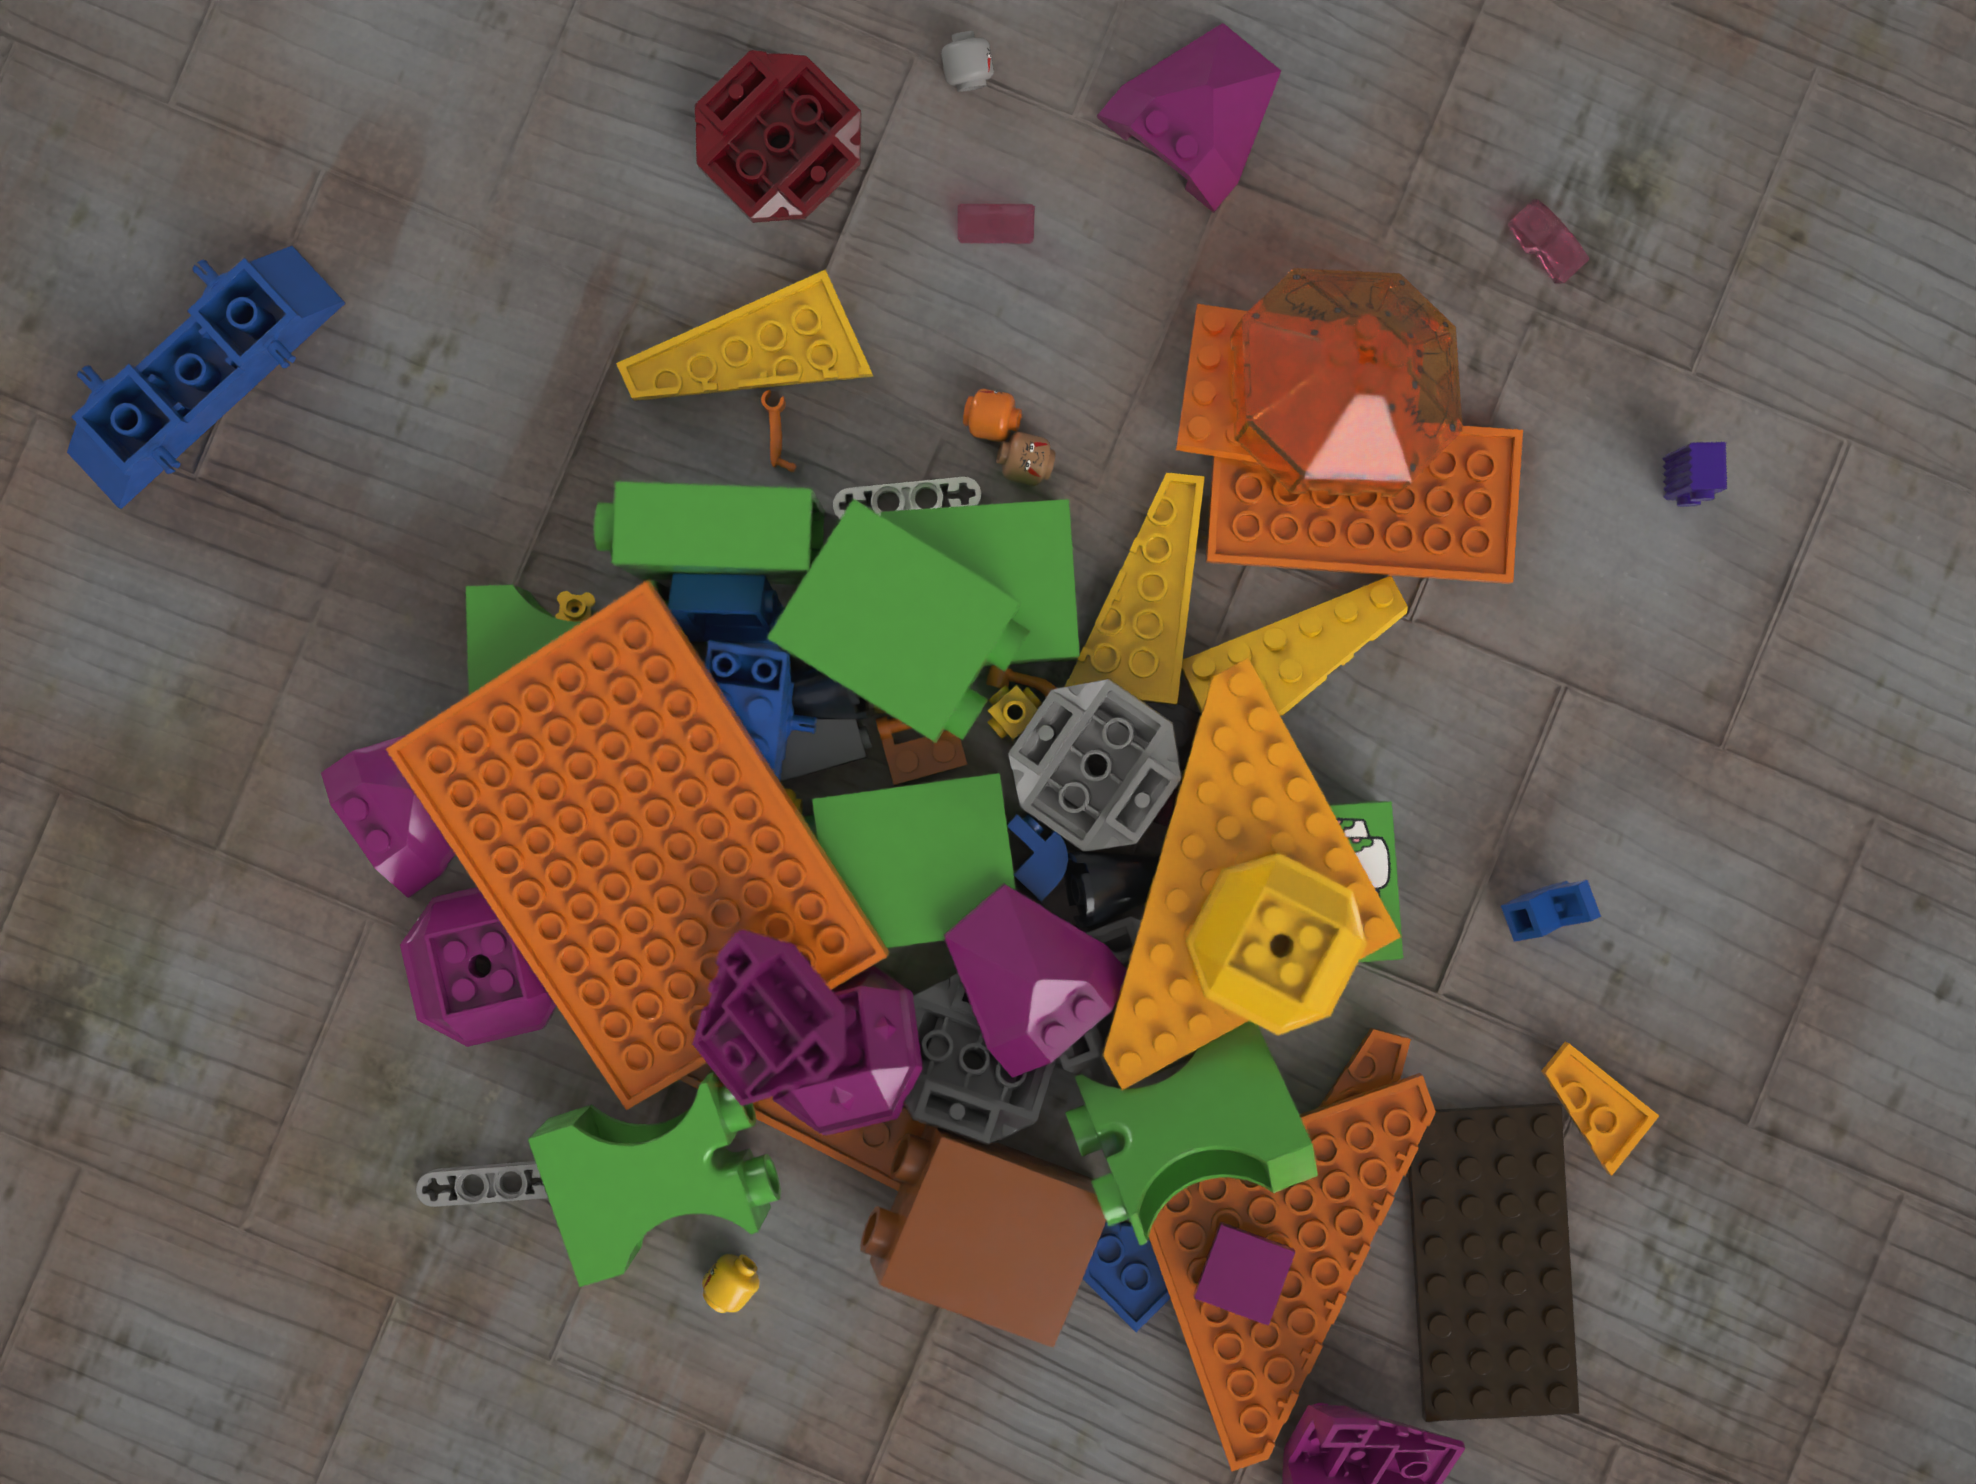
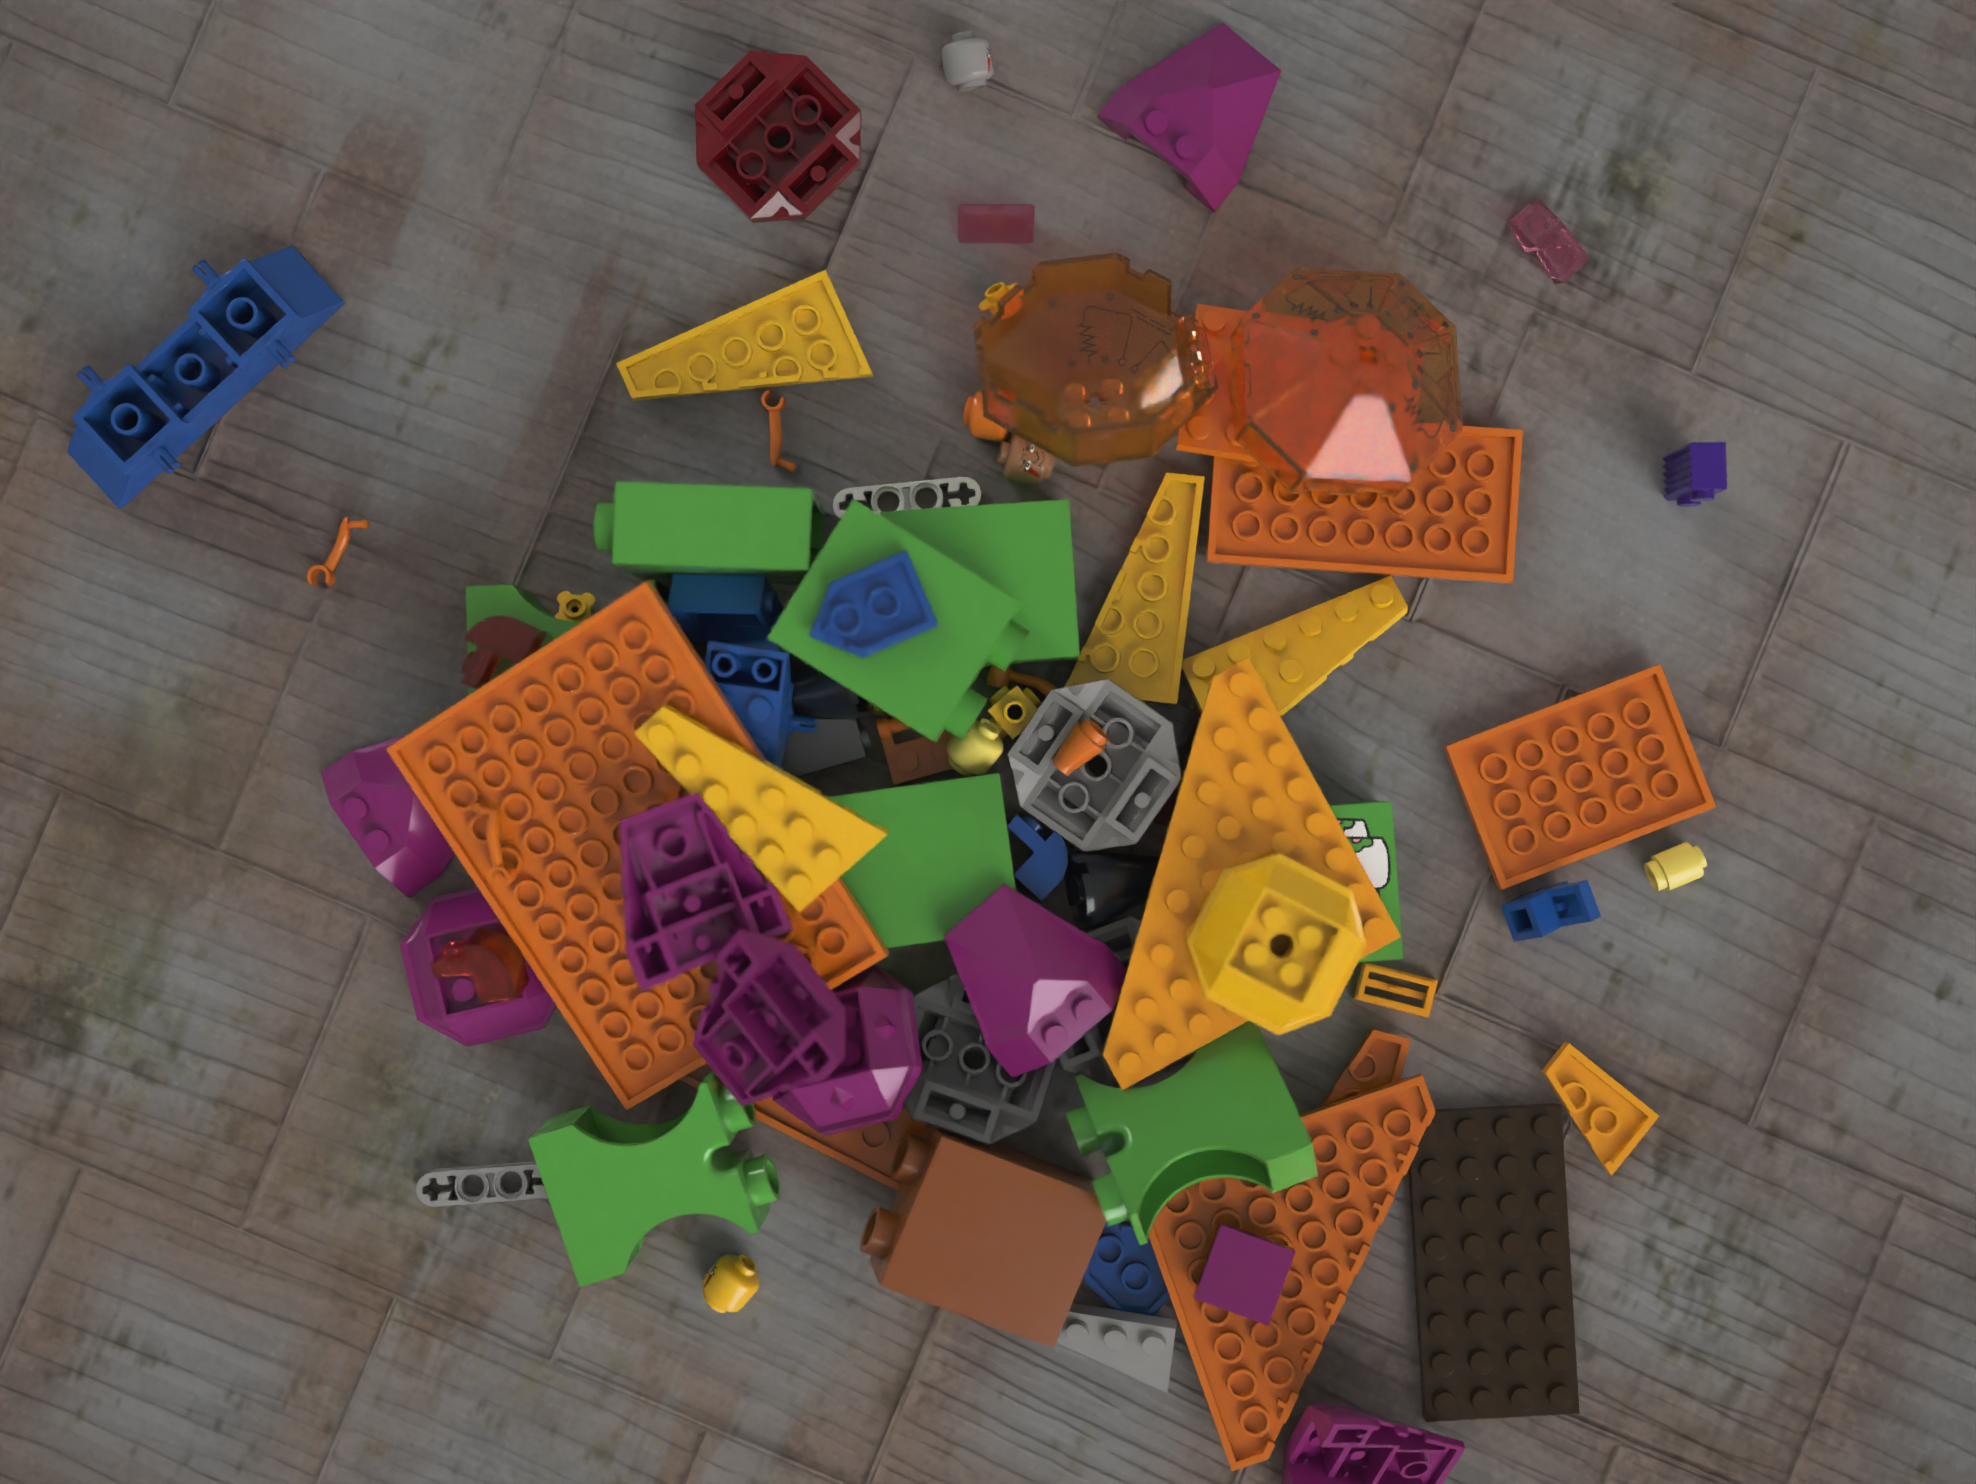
none -> orange piece [307,517,369,586]
none -> clear red brick [430,928,530,1003]
none -> clear red brick [461,616,547,689]
none -> orange piece [472,803,517,887]
none -> magenta wedge [619,792,792,991]
none -> yellow wing [634,704,890,912]
none -> blue tile [809,550,939,658]
none -> light yellow head [946,718,1004,777]
none -> clear orange windscreen [973,252,1218,467]
none -> yellow plate [978,282,1020,317]
none -> orange cone [1052,718,1109,776]
none -> light grey wing [1057,1303,1177,1393]
none -> light orange tile [1352,962,1438,1018]
none -> orange plate [1443,664,1716,890]
none -> light yellow brick [1644,842,1707,891]

